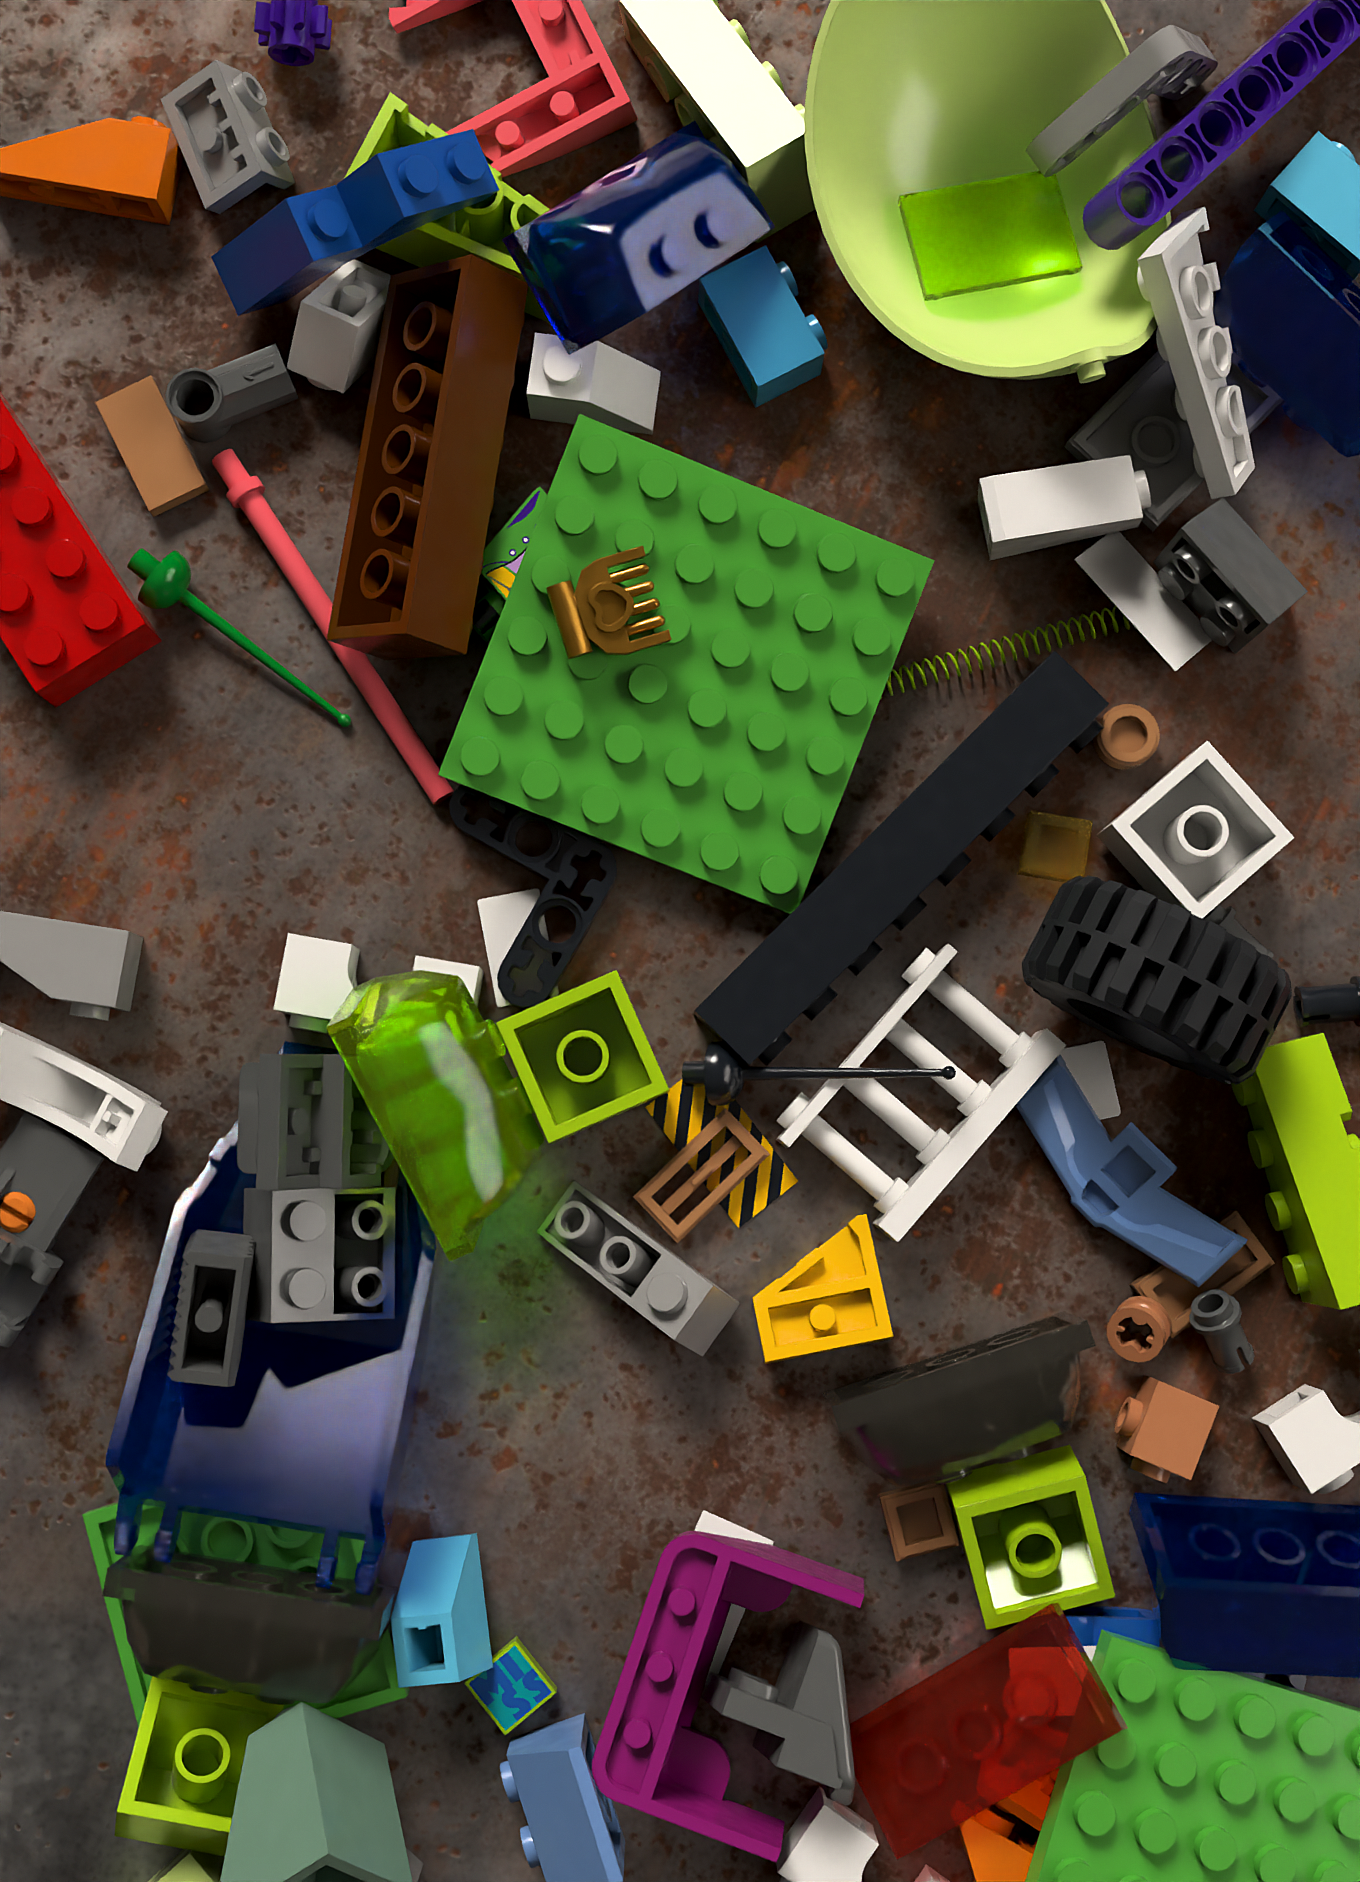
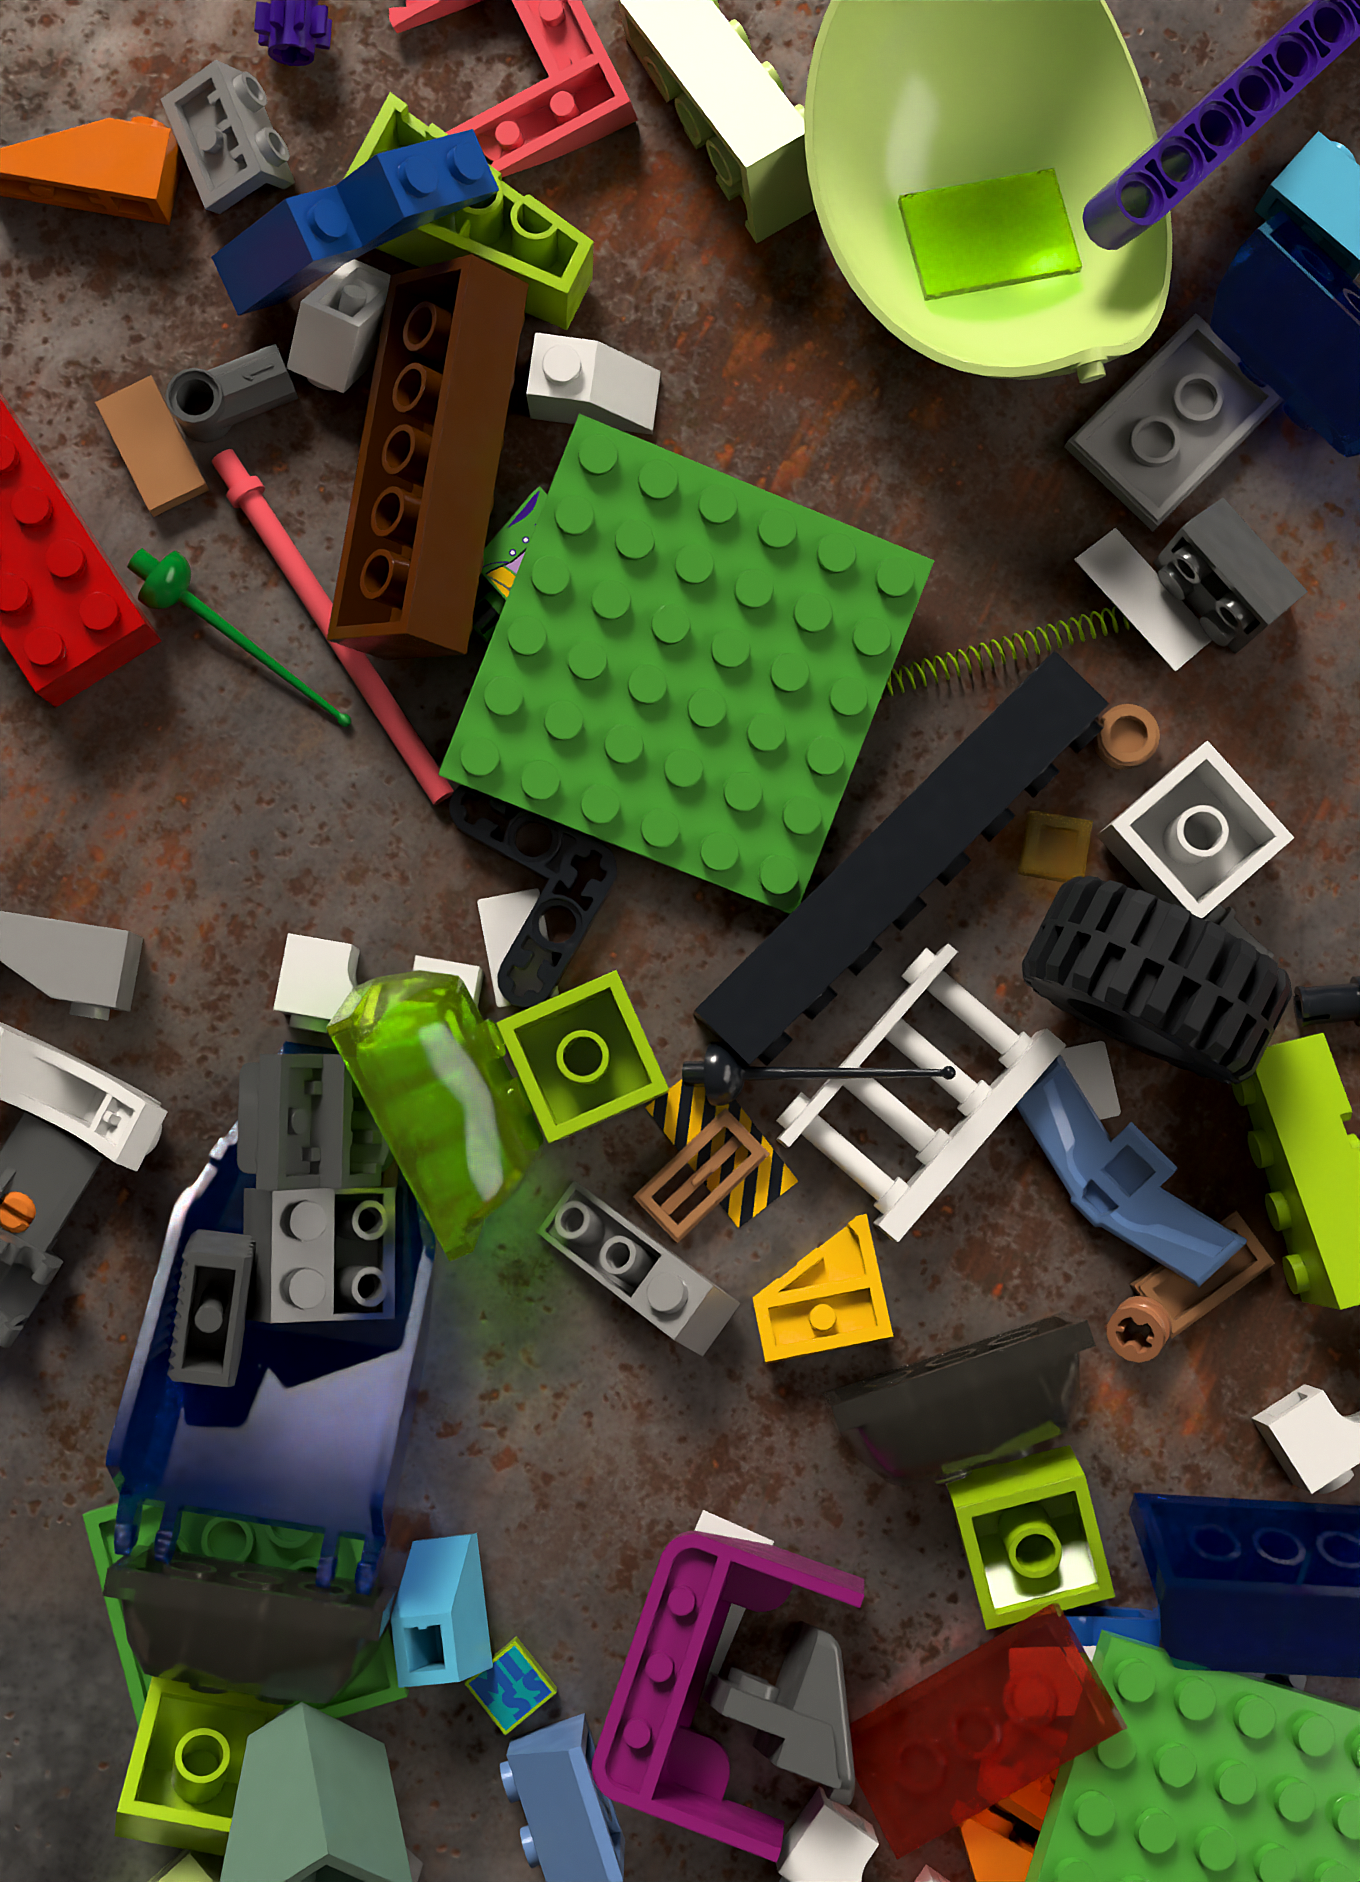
clear blue windscreen [502,121,775,355] -> none
pearl gold piece [546,545,672,659] -> none
dark azure brick [698,245,828,408] -> none
medium nougat tile [878,1478,959,1562] -> none
white slope [978,455,1151,560] -> none
light grey beam [1026,25,1218,178] -> none
nougat brick [1115,1374,1219,1483] -> none
white wing [1137,207,1255,499] -> none
dark grey pin [1189,1289,1255,1374] -> none

